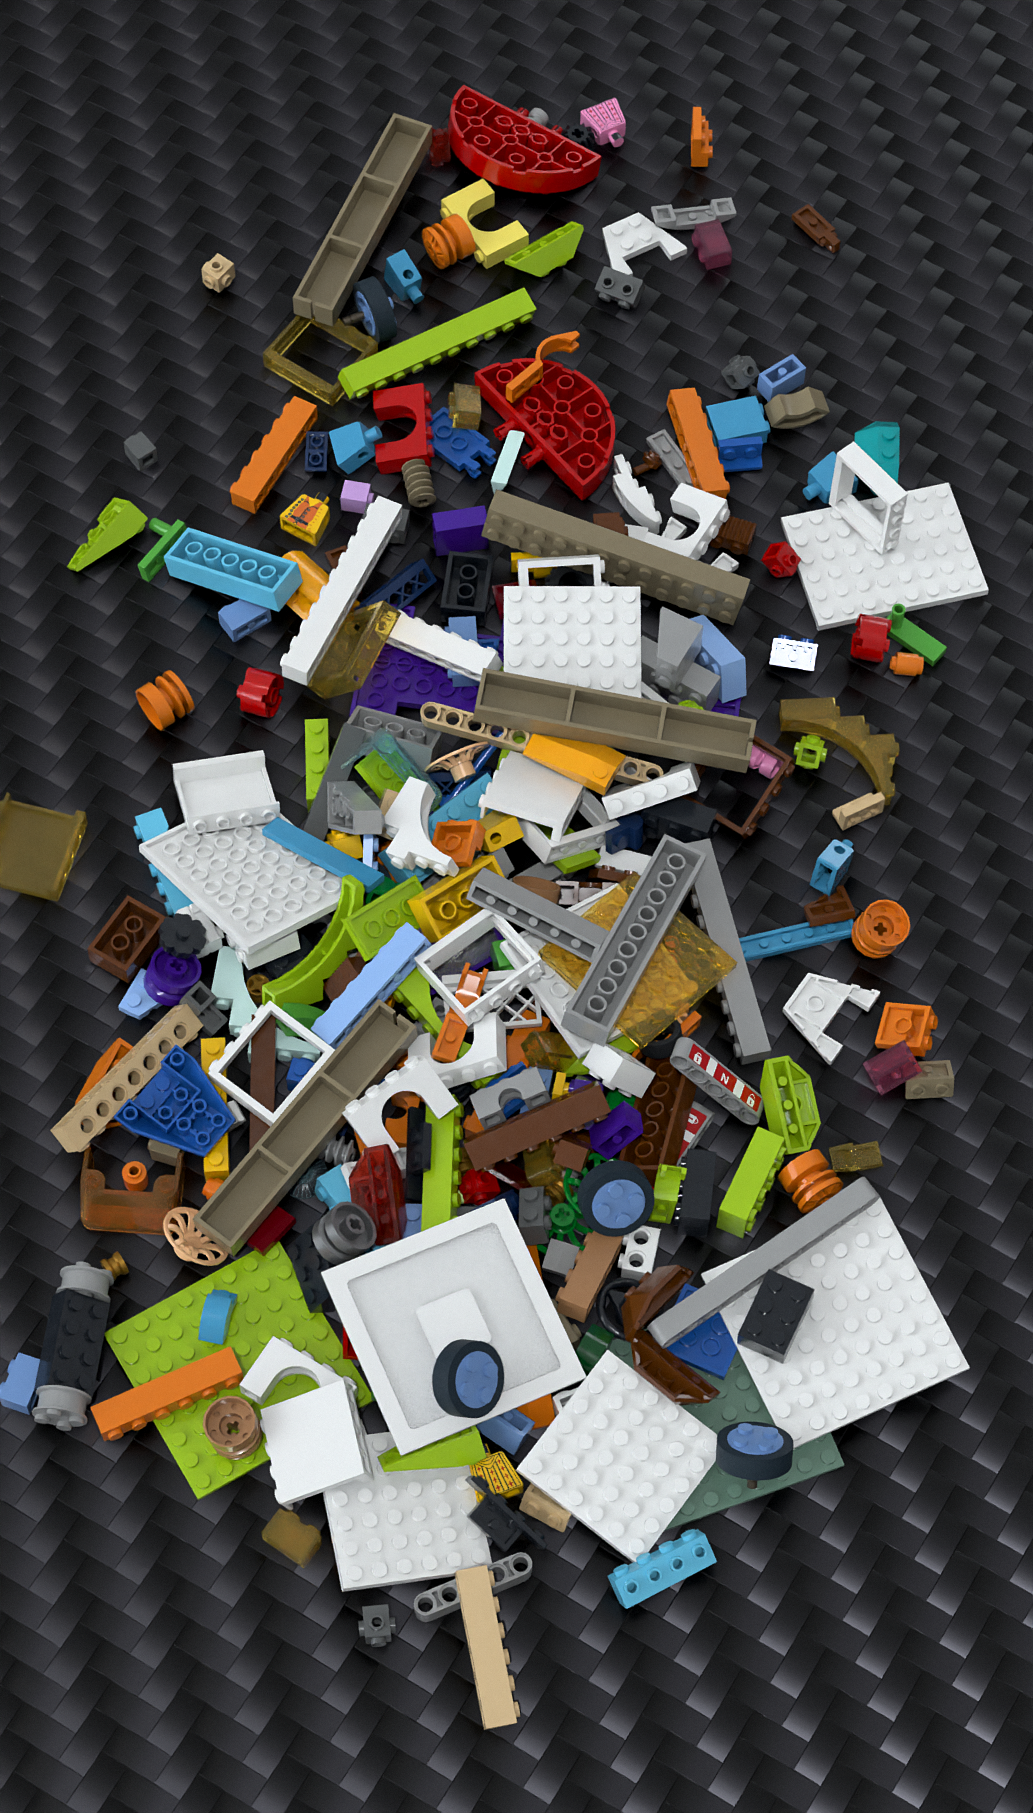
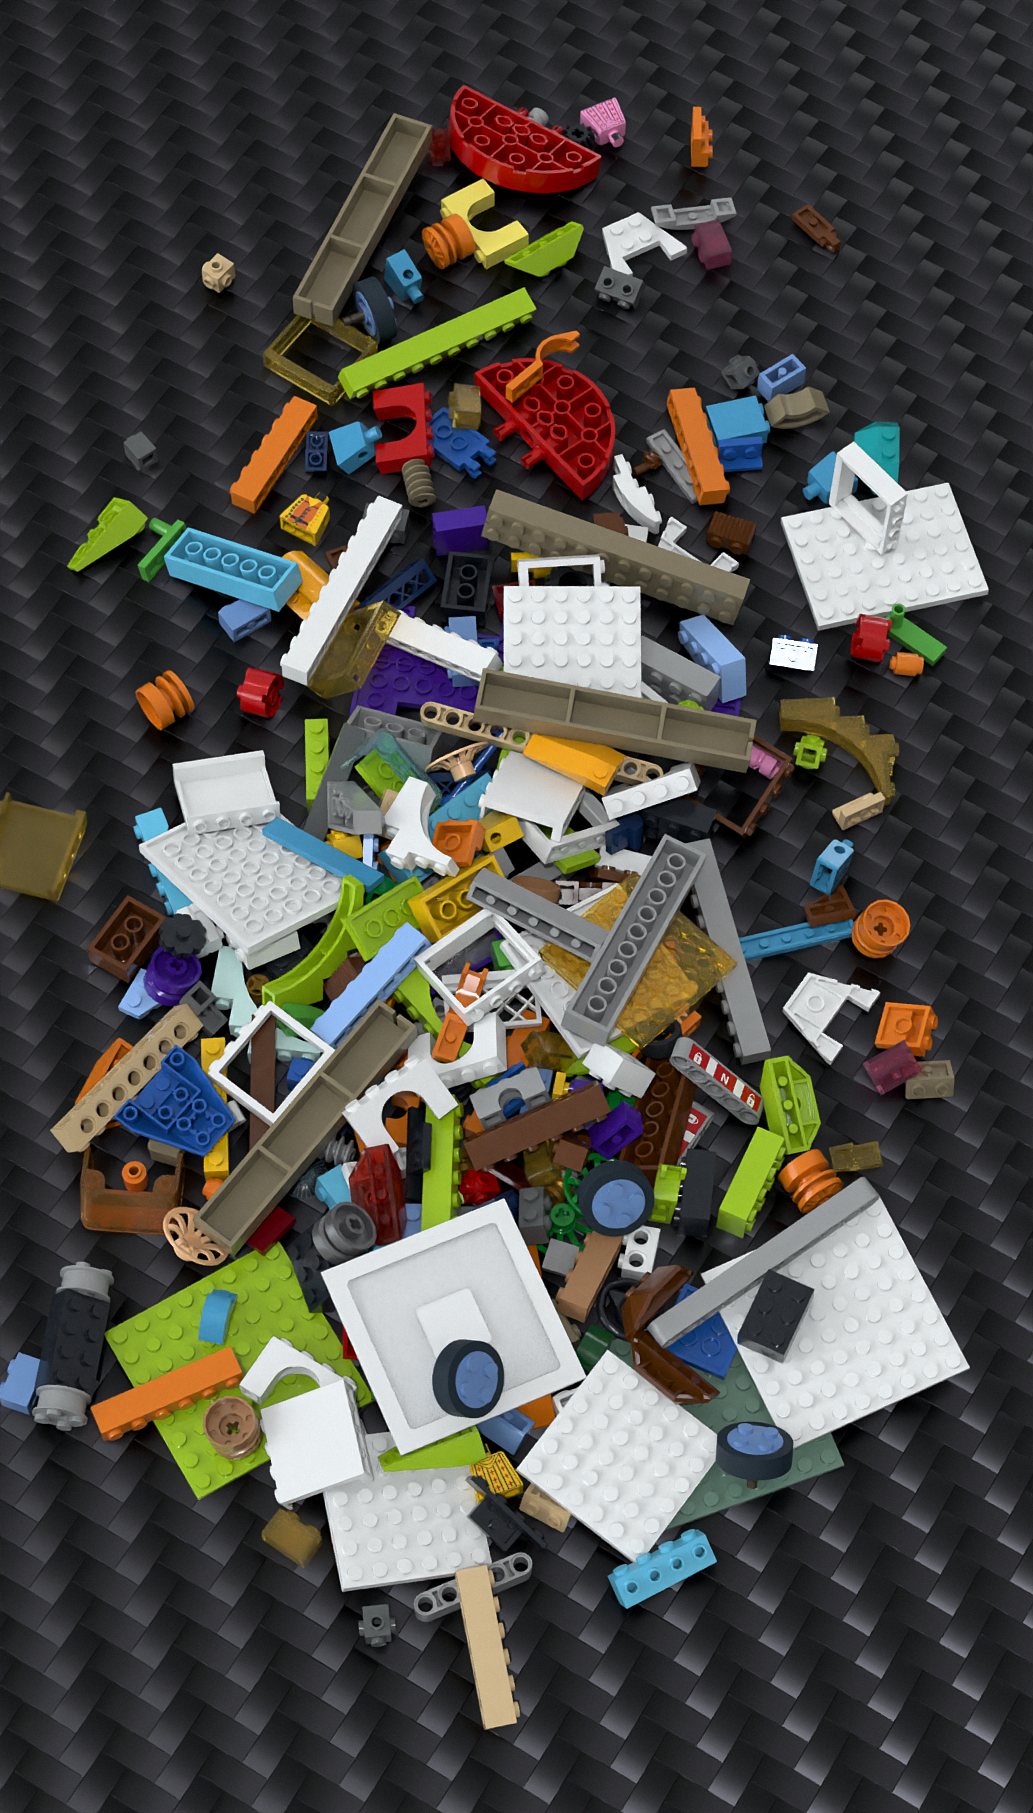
pearl gold wheel [100,1251,129,1281] -> none
lavender brick [340,480,374,514] -> none
light aqua slope [491,430,525,494] -> none
white arch [642,483,730,561] -> none
light grey slope [655,607,703,691] -> none
red brick [761,541,801,578] -> none

